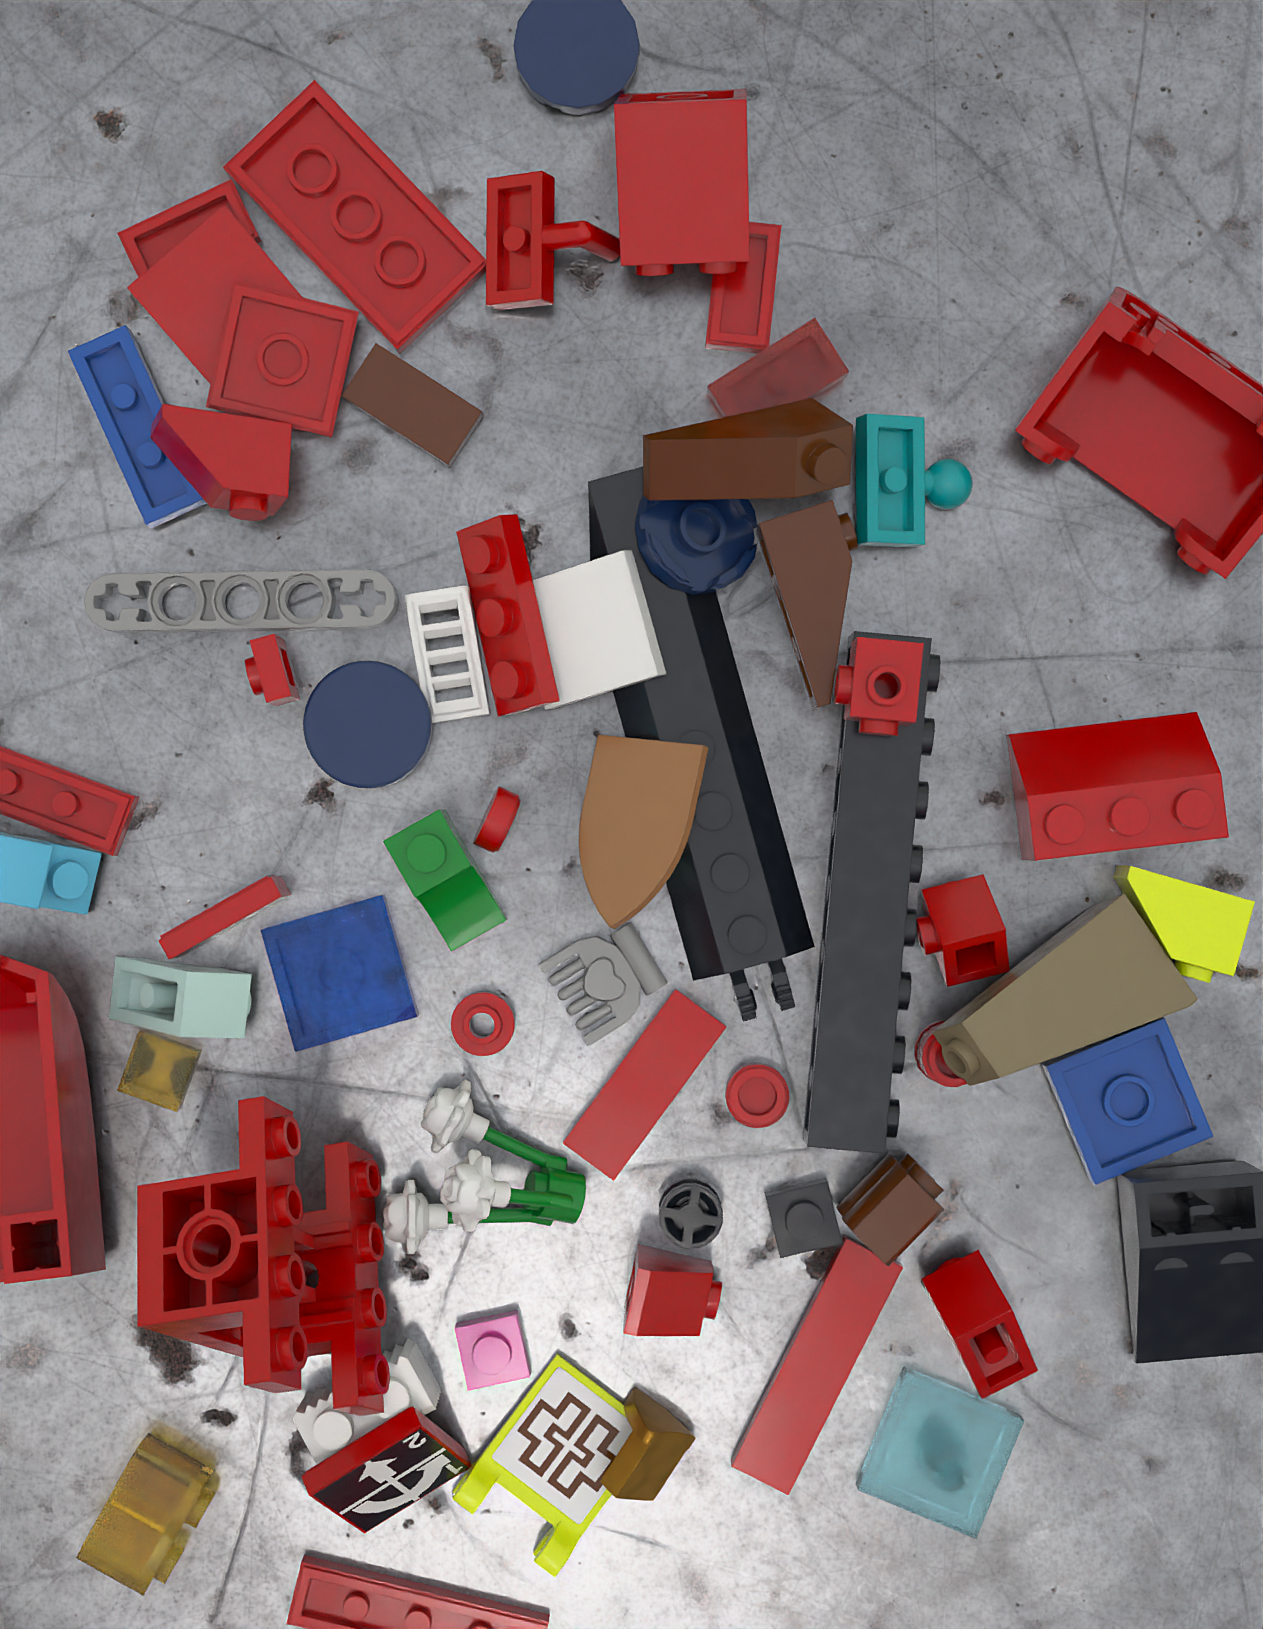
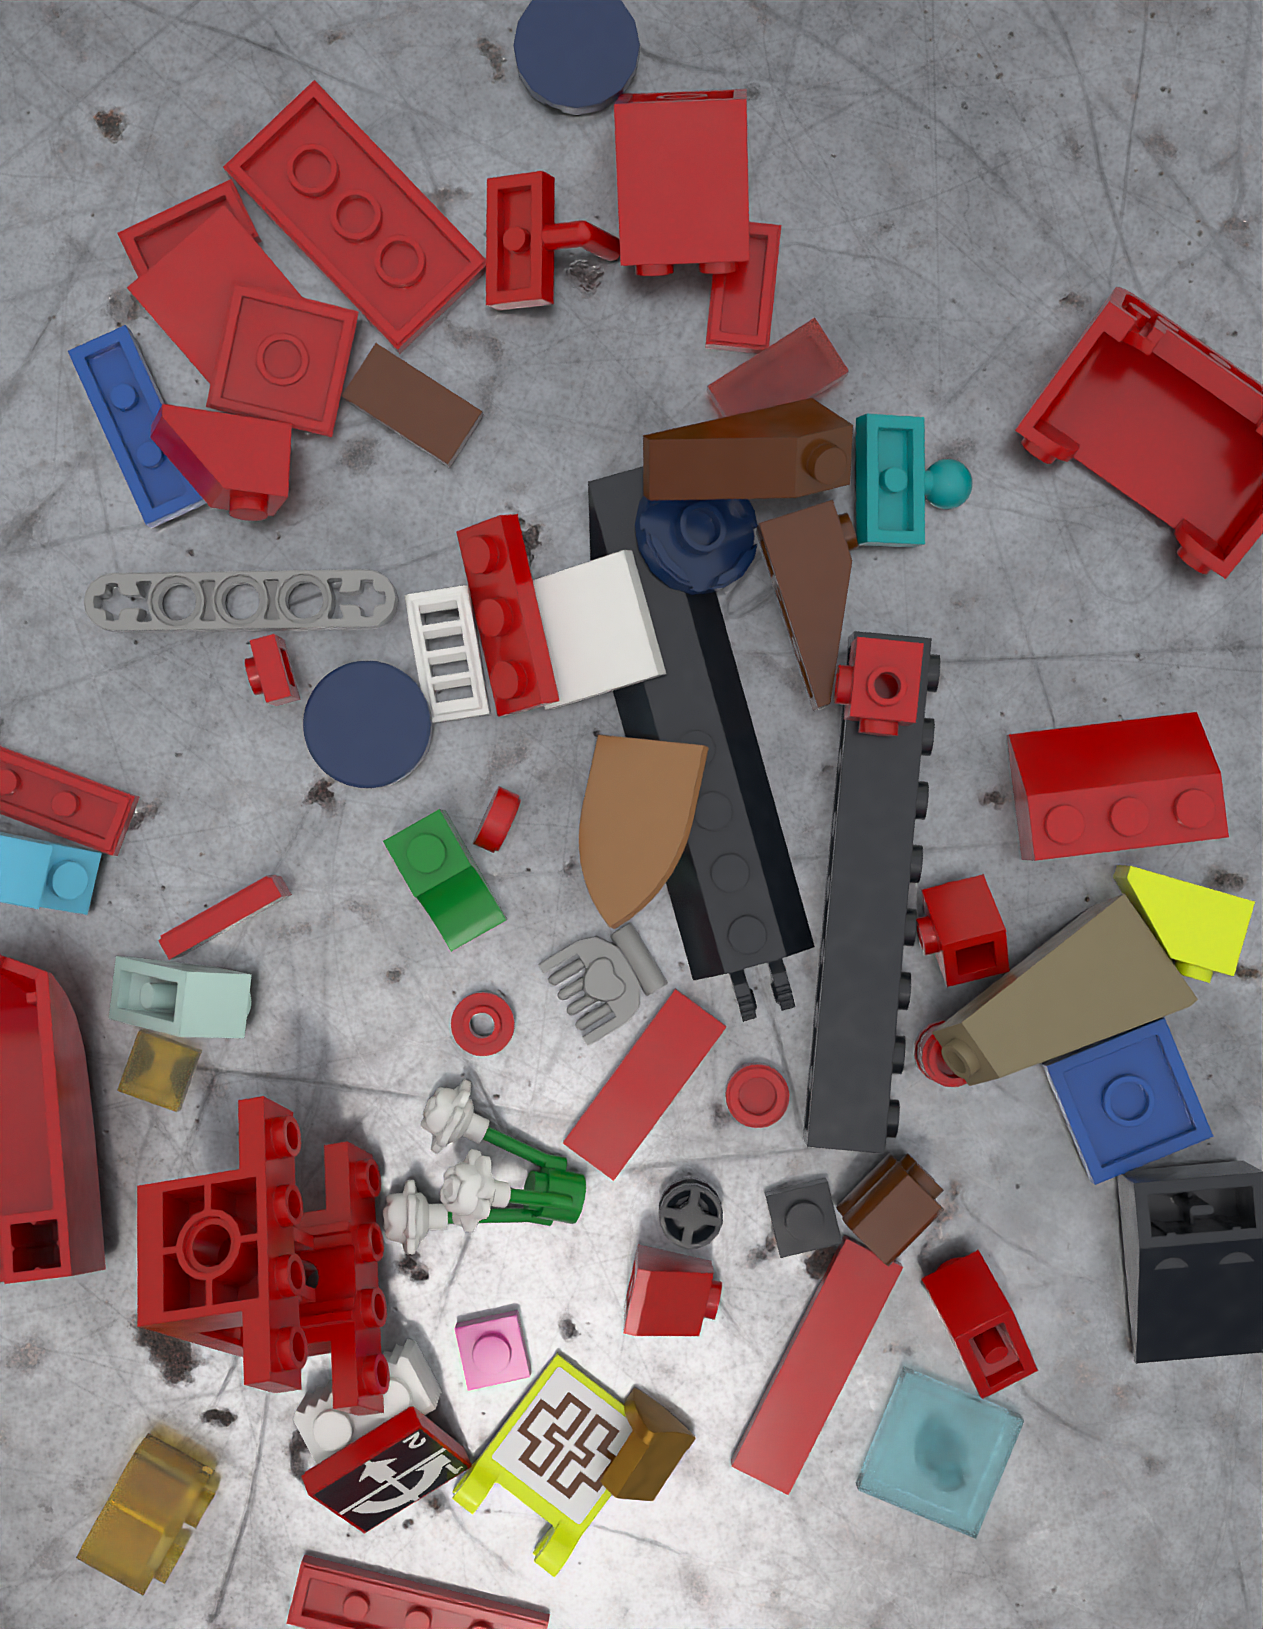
clear blue tile [260,894,419,1052] -> none

